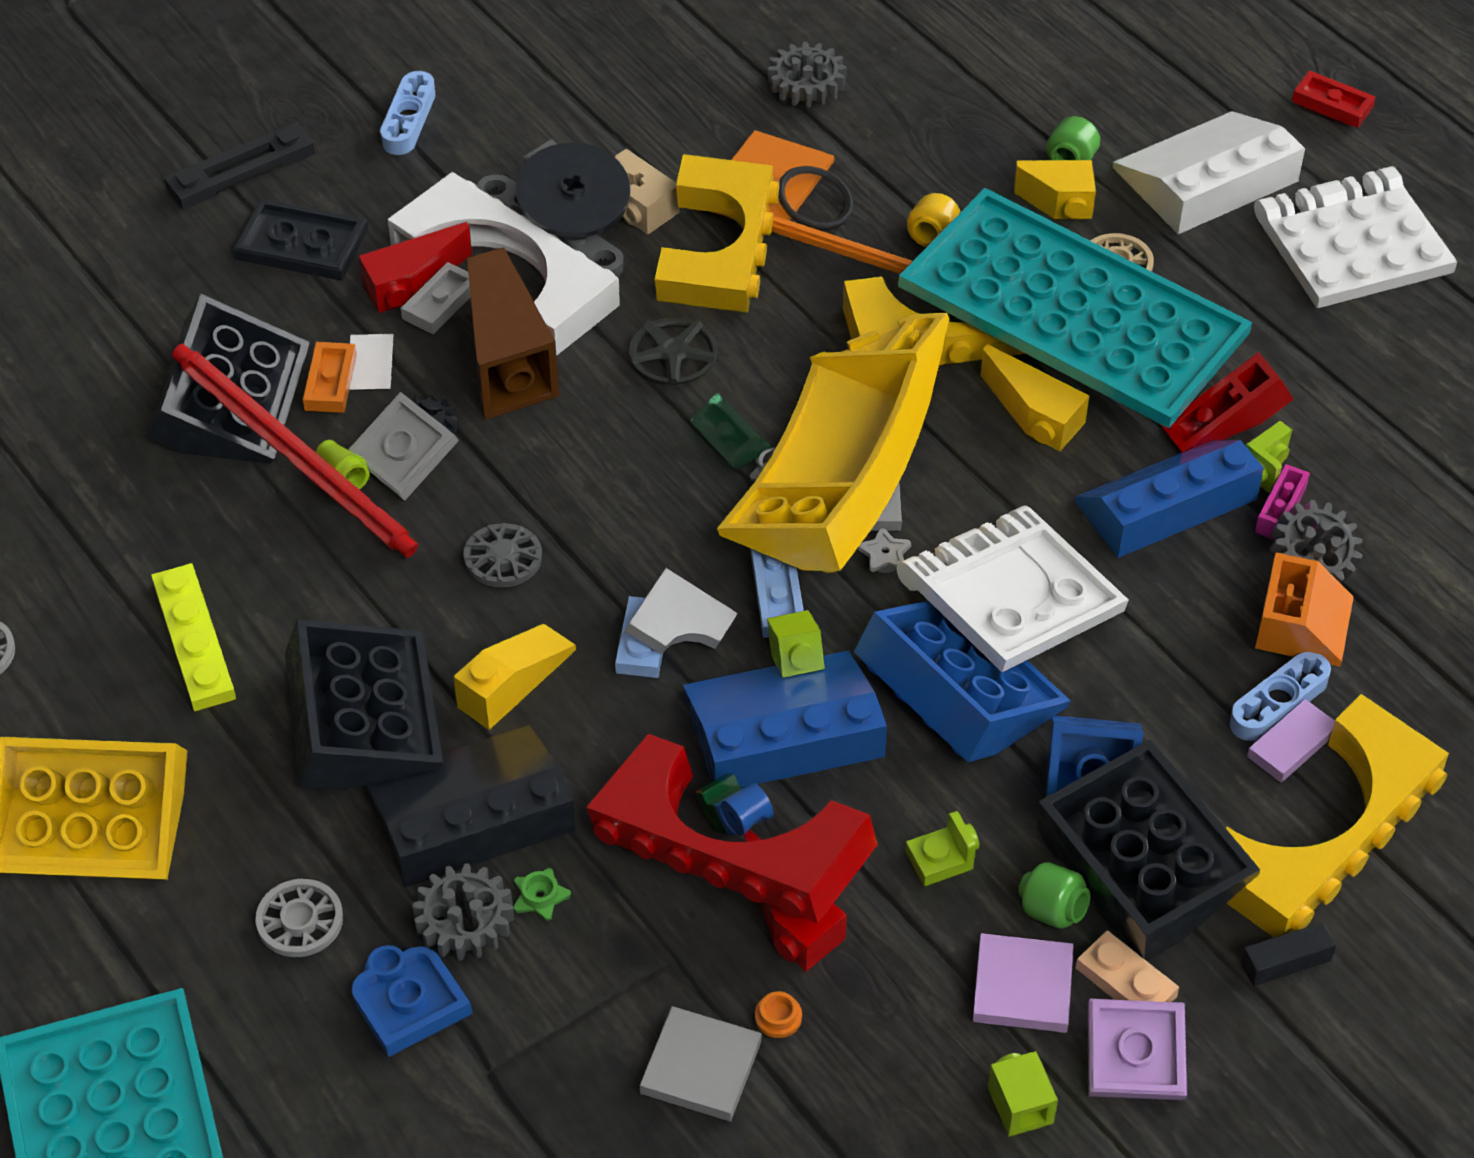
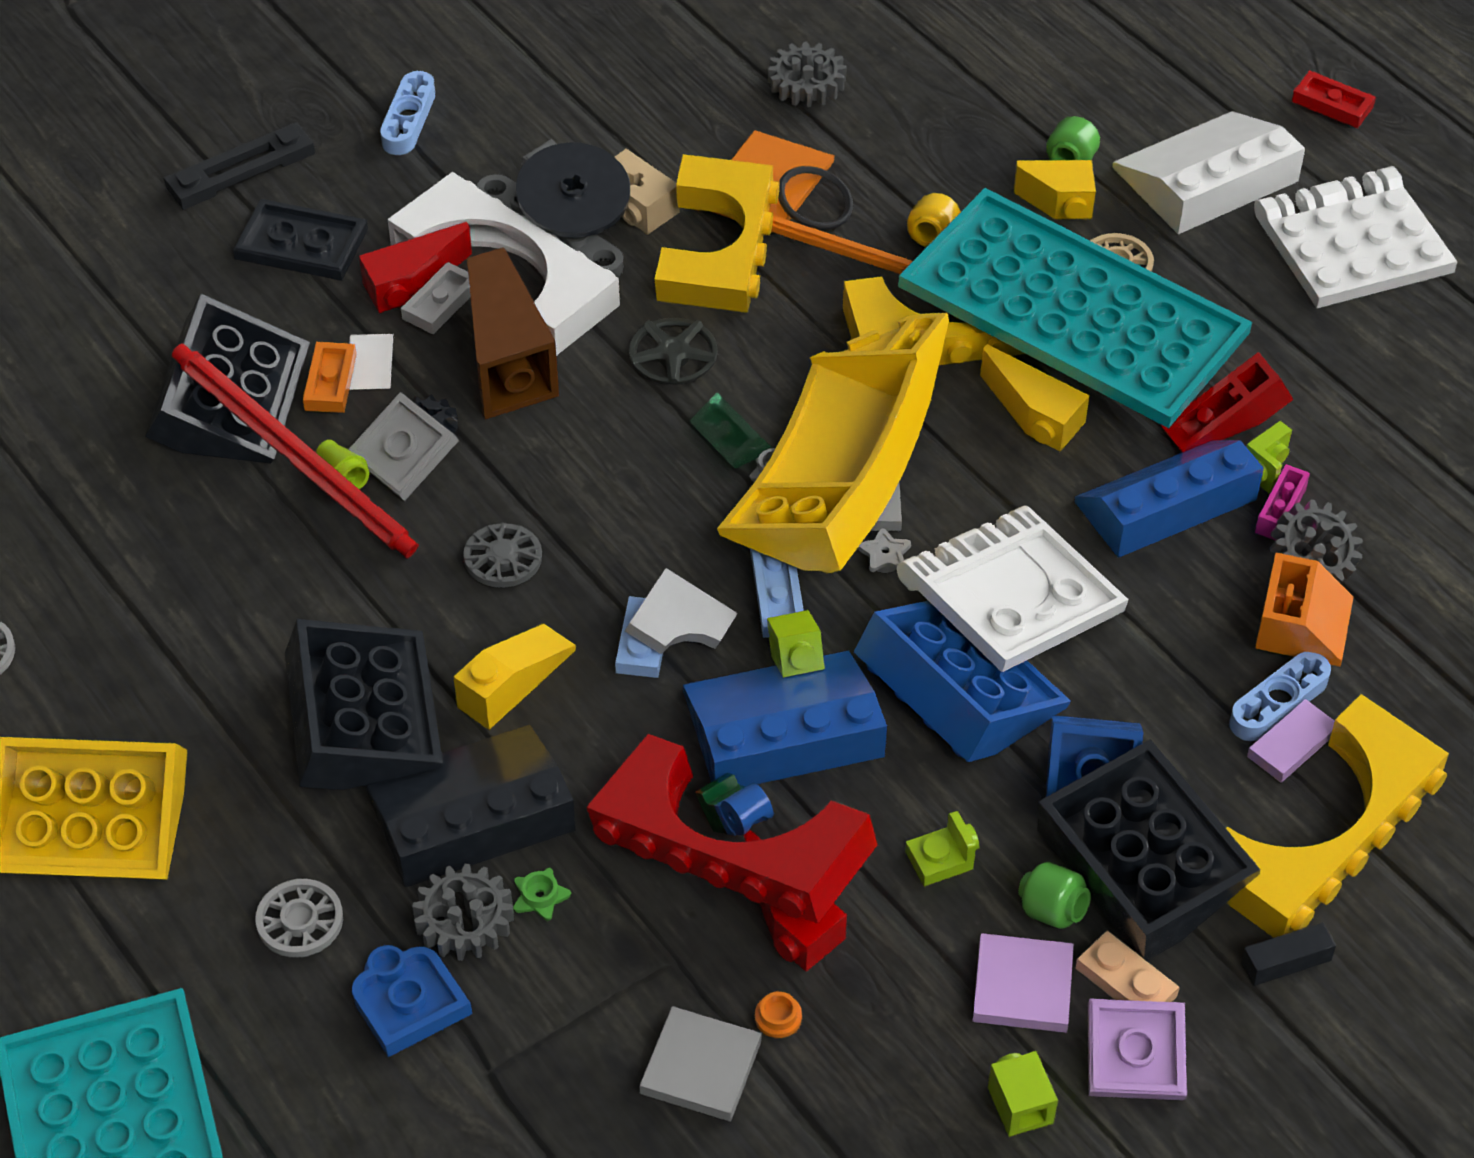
neon yellow plate [151,563,236,711] -> none

